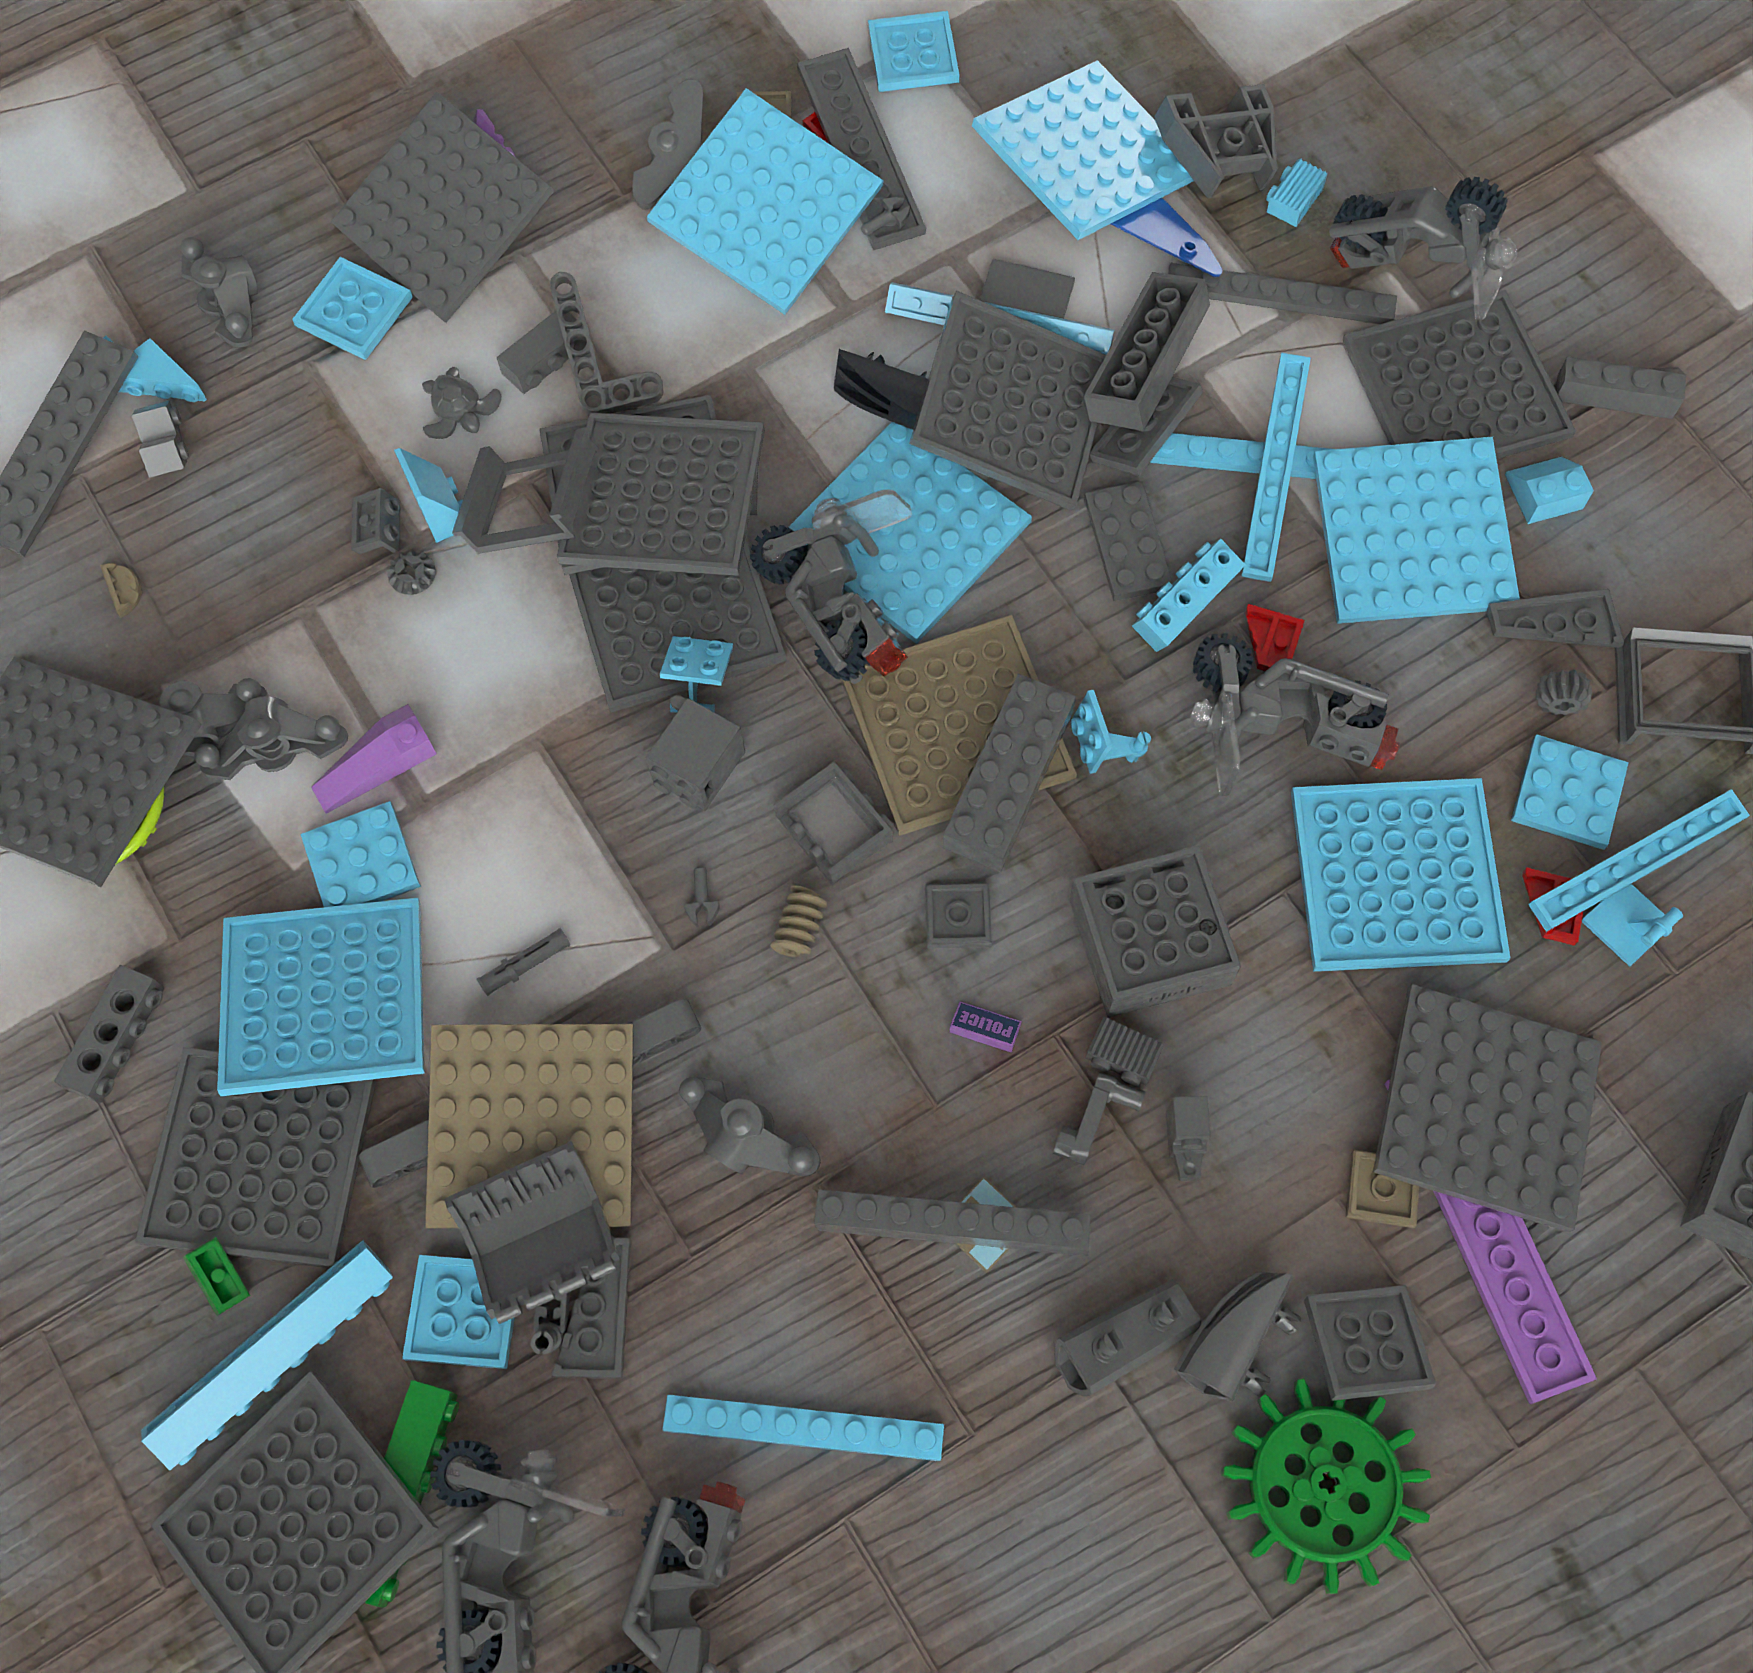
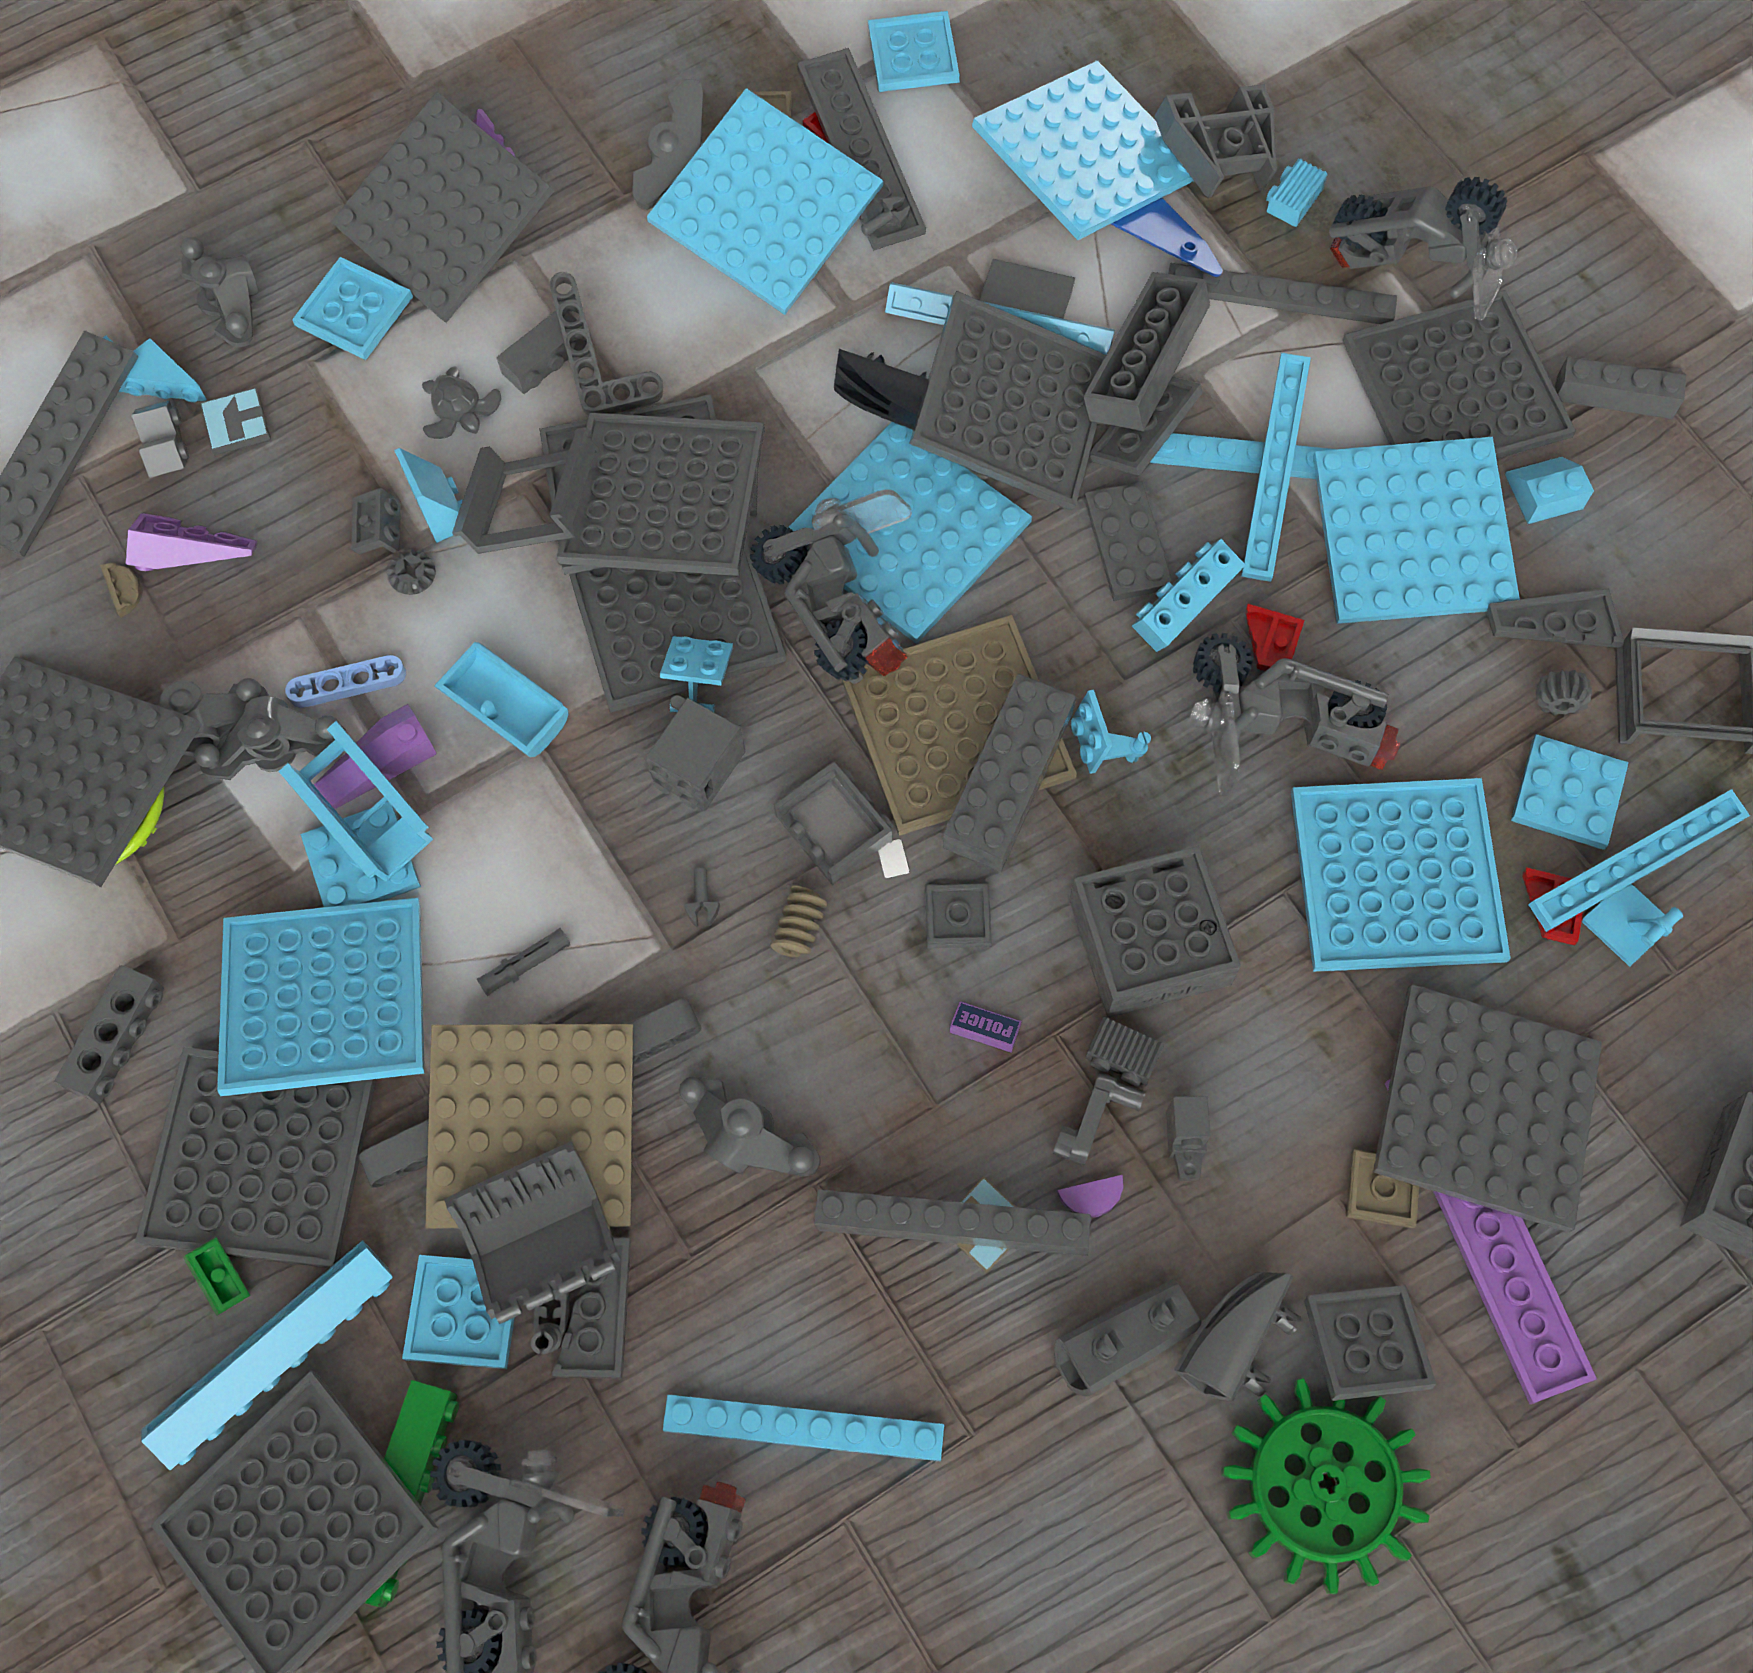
none -> wedge [126,513,257,571]
none -> tile [200,387,271,456]
none -> medium azure piece [278,721,433,882]
none -> light blue beam [285,655,406,708]
none -> medium azure container [434,642,569,758]
none -> white sticker [878,839,909,878]
none -> medium lavender tile [1057,1175,1123,1217]

